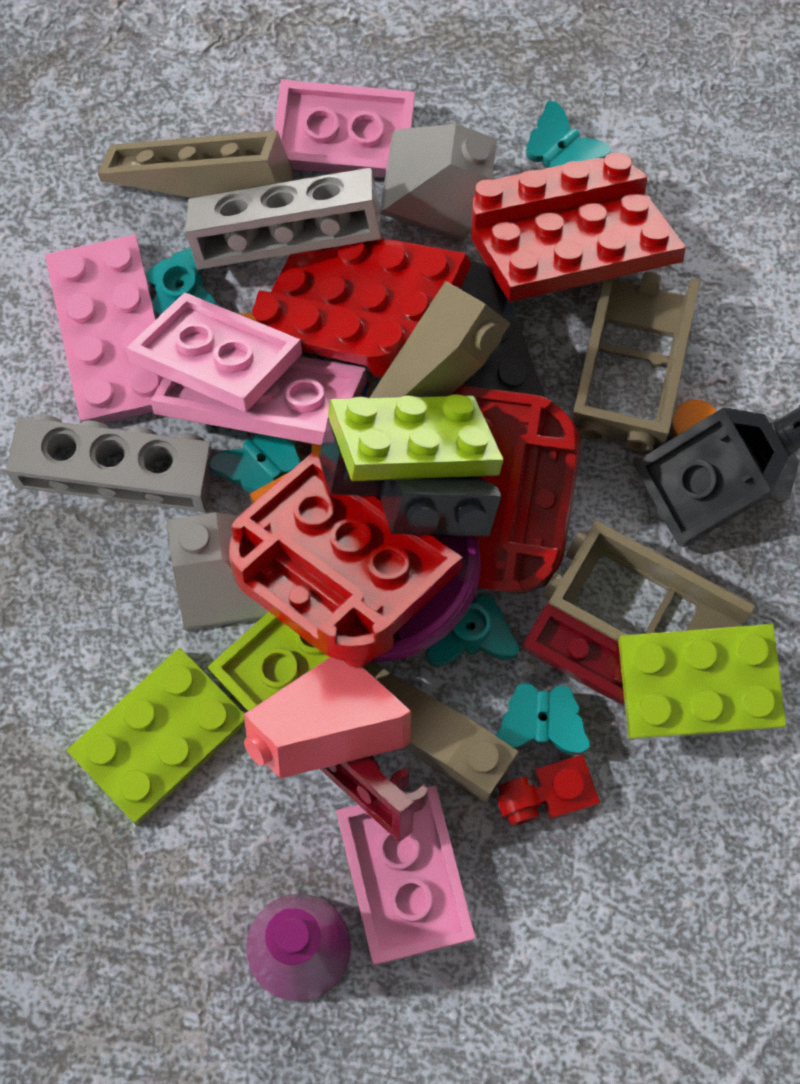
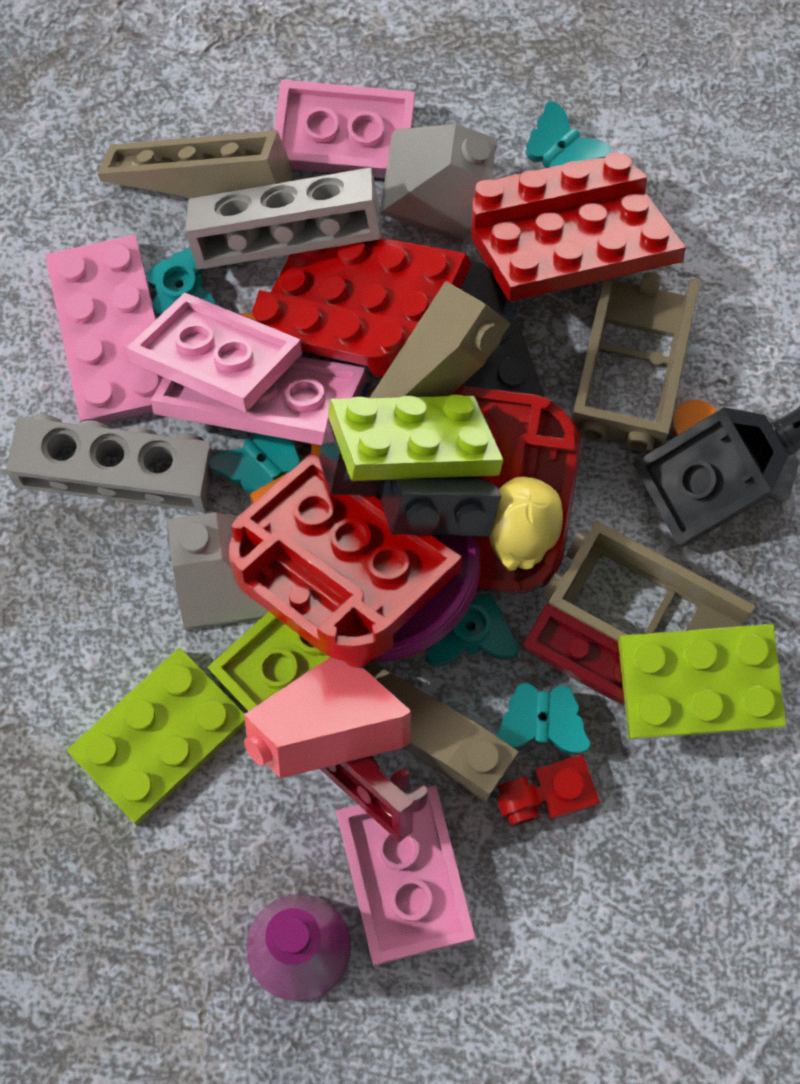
none -> light yellow hair [488,477,563,571]

